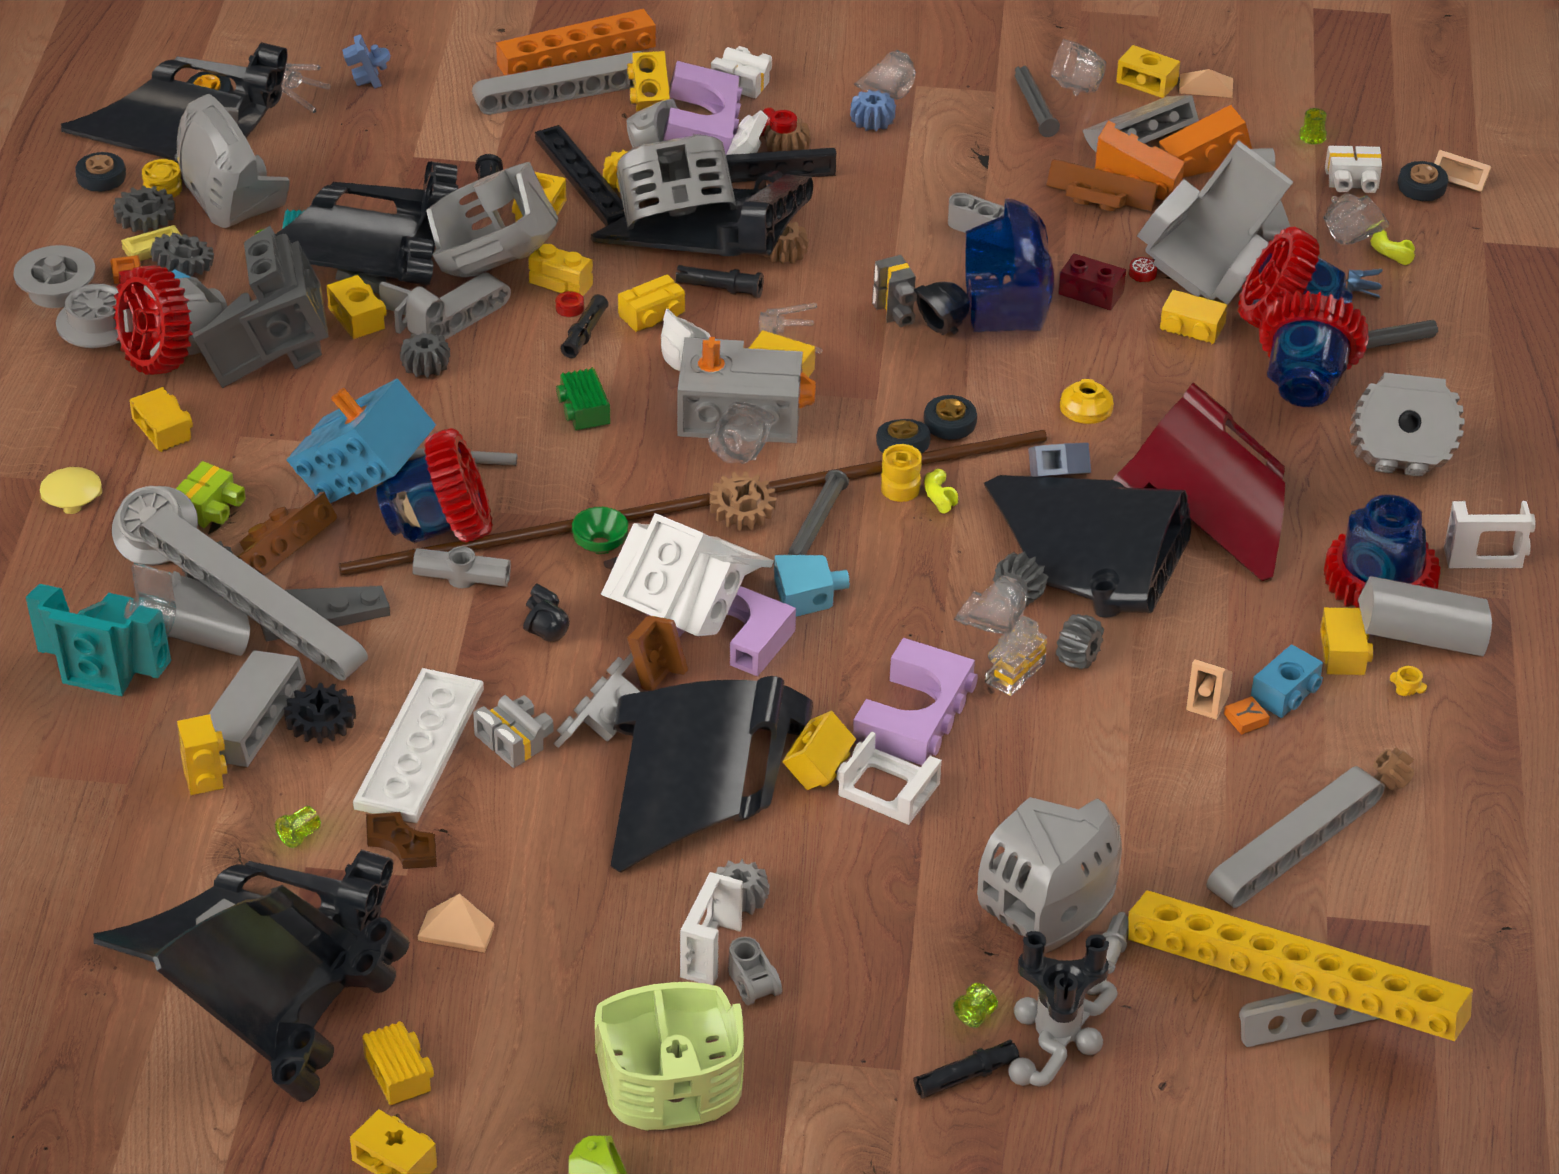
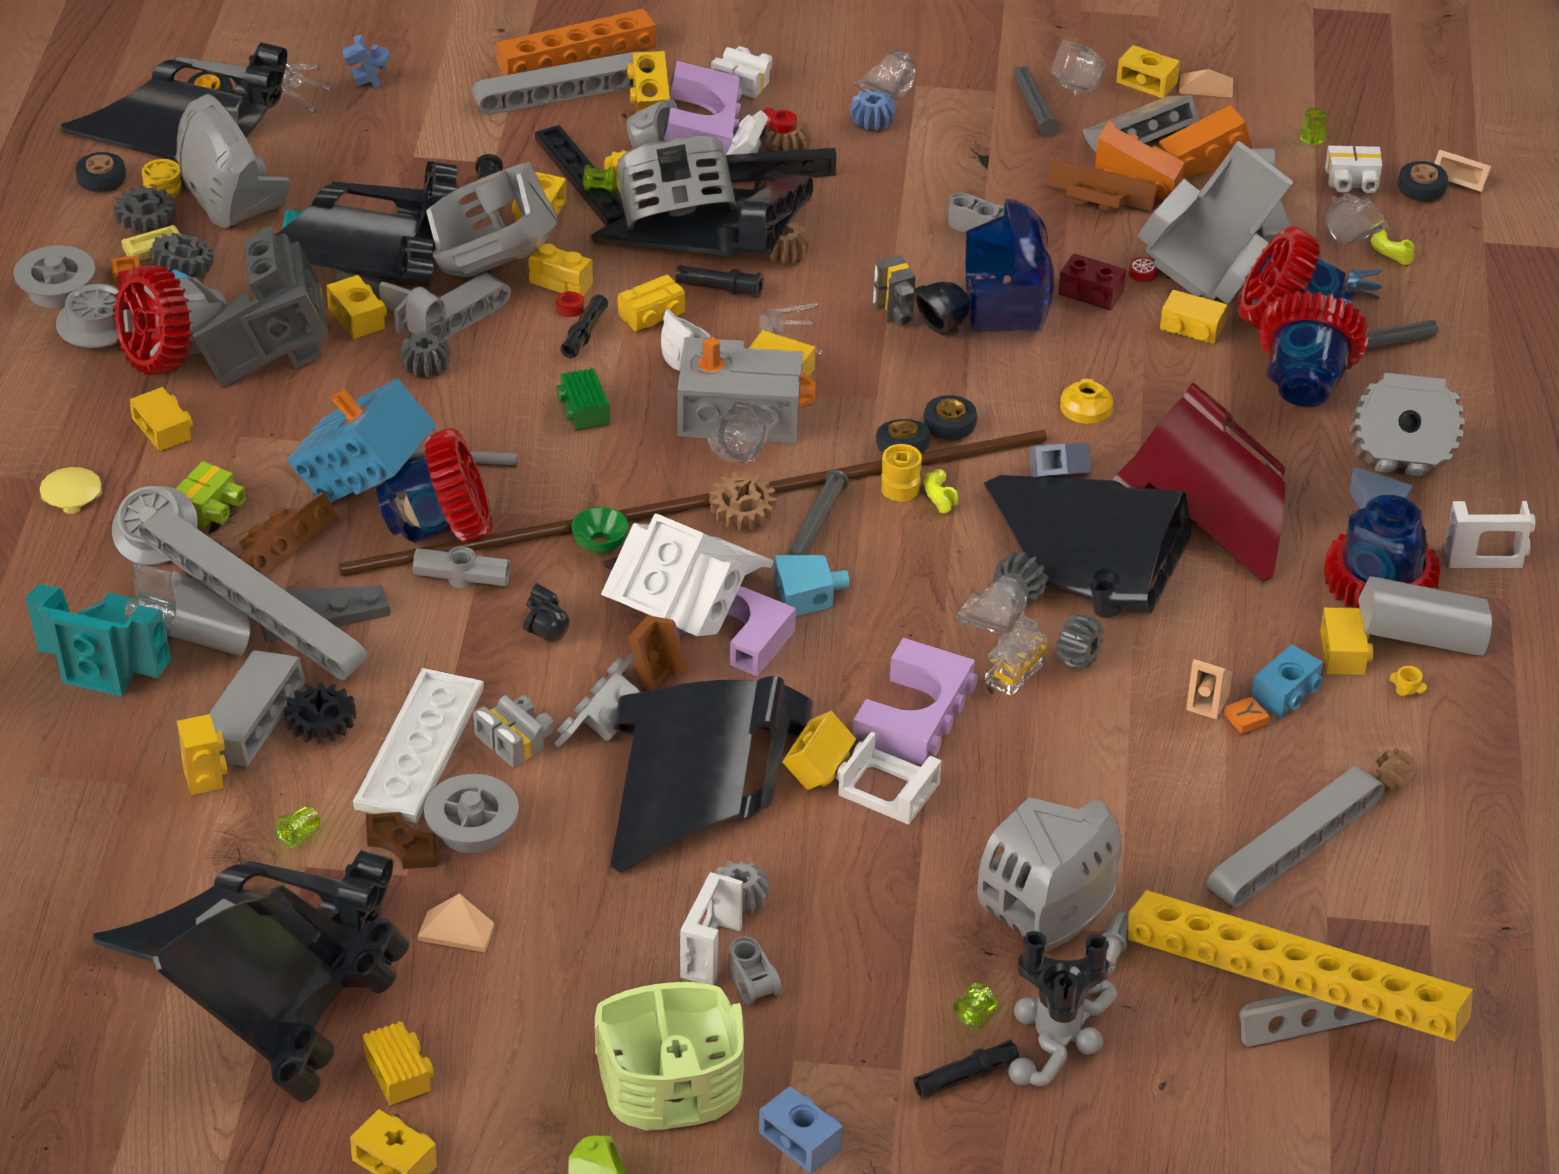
none -> light grey wheel [424,774,519,853]
none -> clear neon green bush [583,165,614,192]
none -> medium blue brick [759,1086,843,1174]
none -> sand blue slope [1349,467,1413,518]

